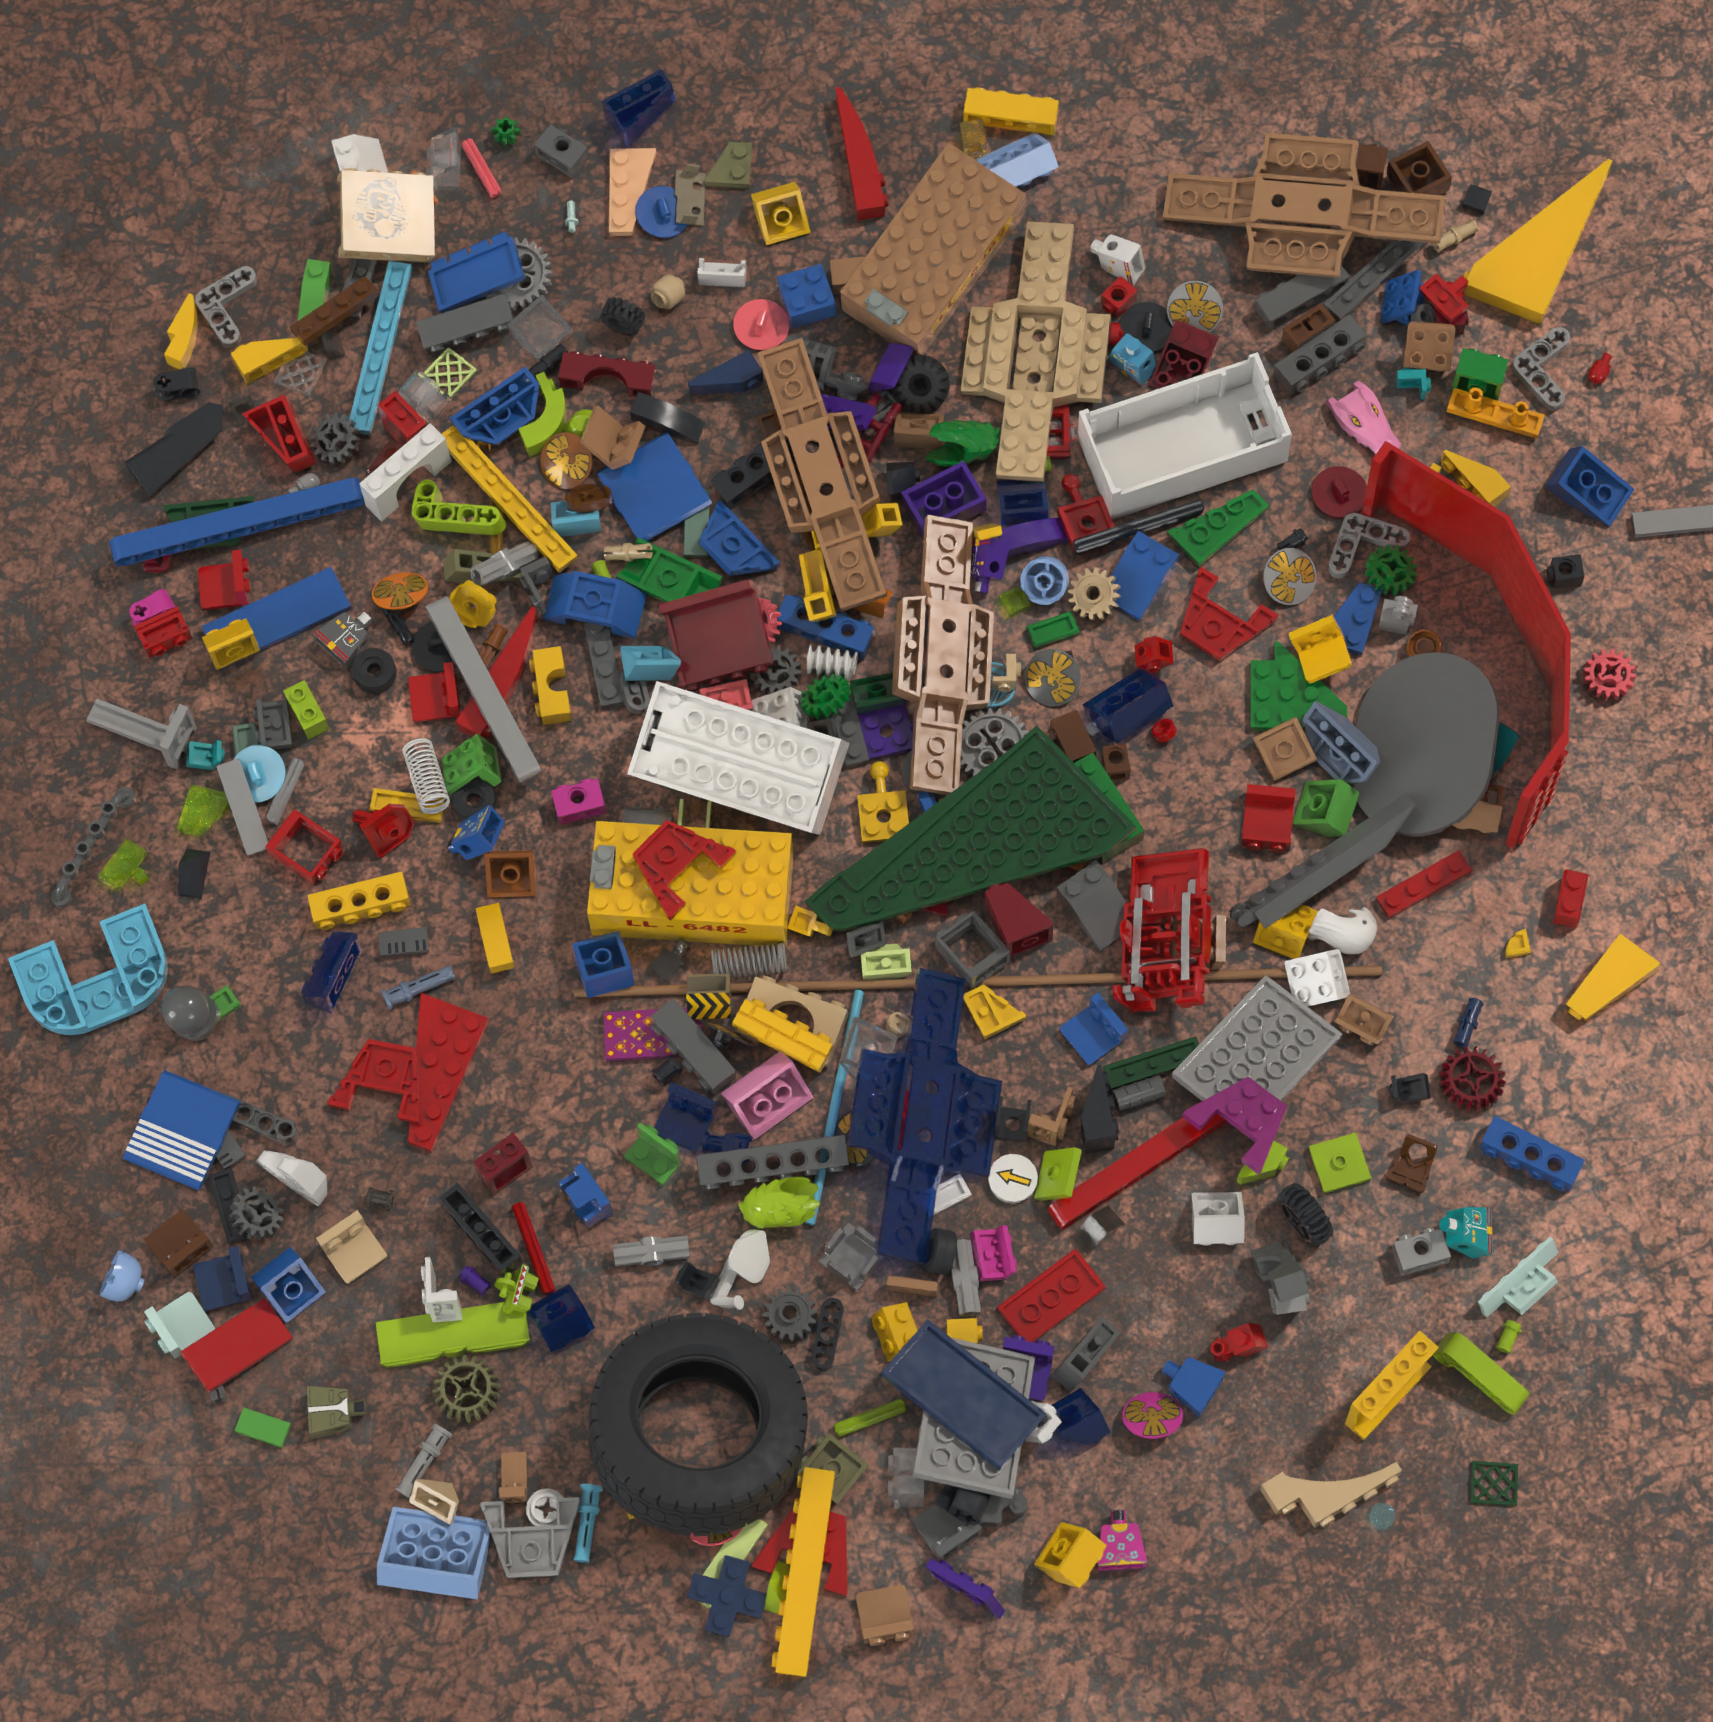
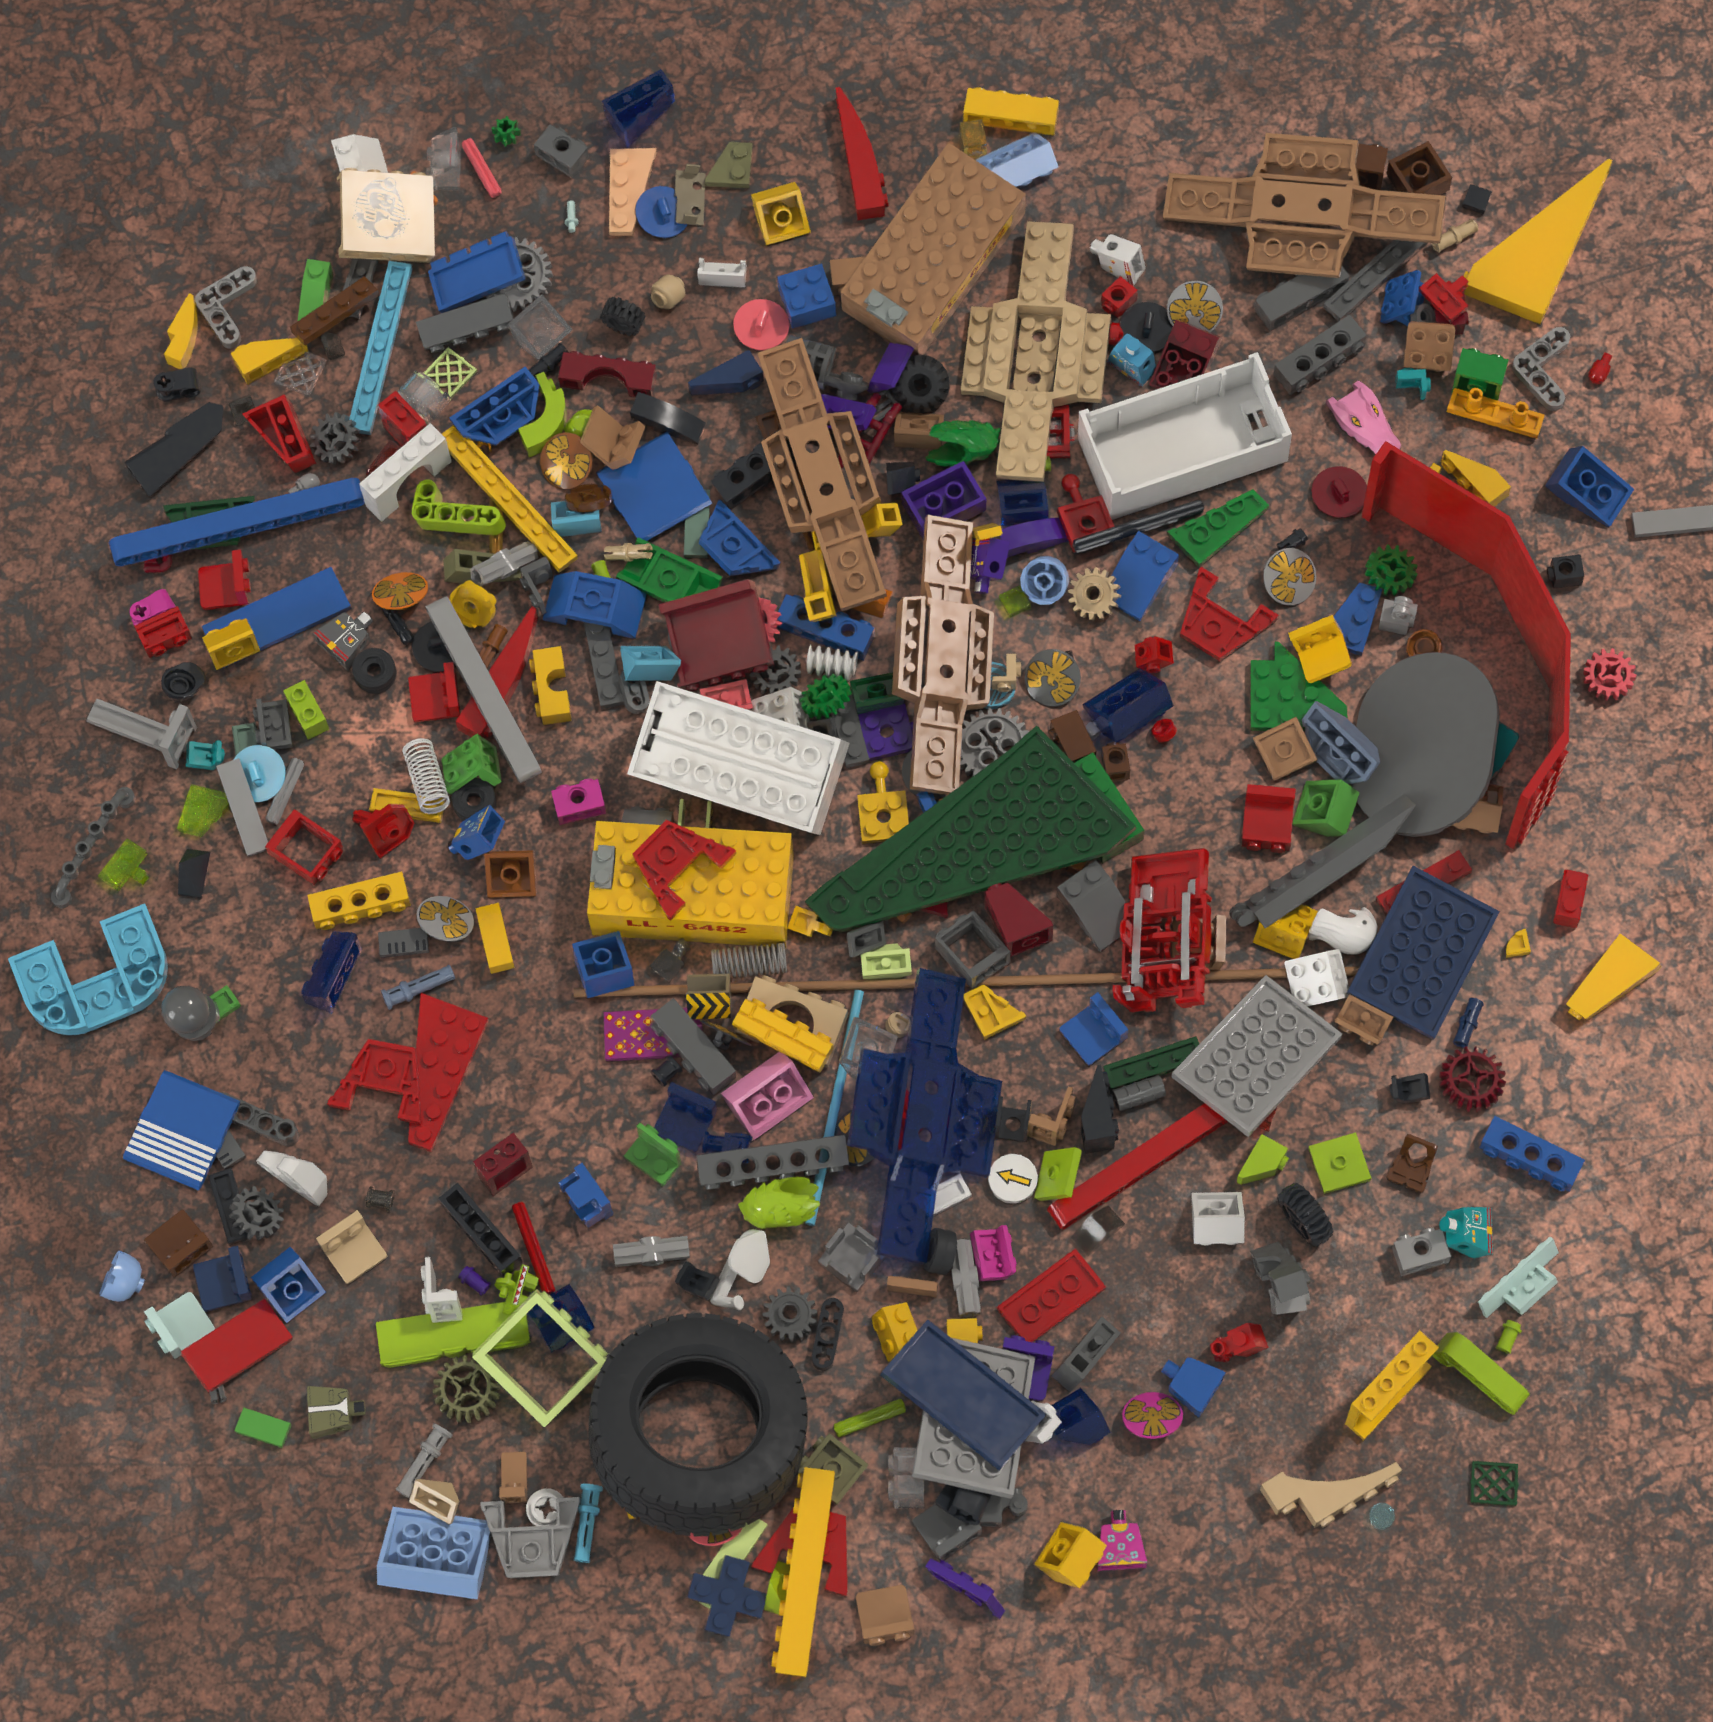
green tile [1026,611,1080,650] -> none
magenta wing [1182,1077,1287,1175] -> none
reddish brown brick [1282,303,1335,353] -> none
light grey beam [1328,513,1410,579] -> none
none -> black hat [161,662,206,702]
none -> shield [416,896,474,941]
none -> yellowish green window [472,1289,608,1427]
none -> dark blue plate [1346,866,1500,1040]

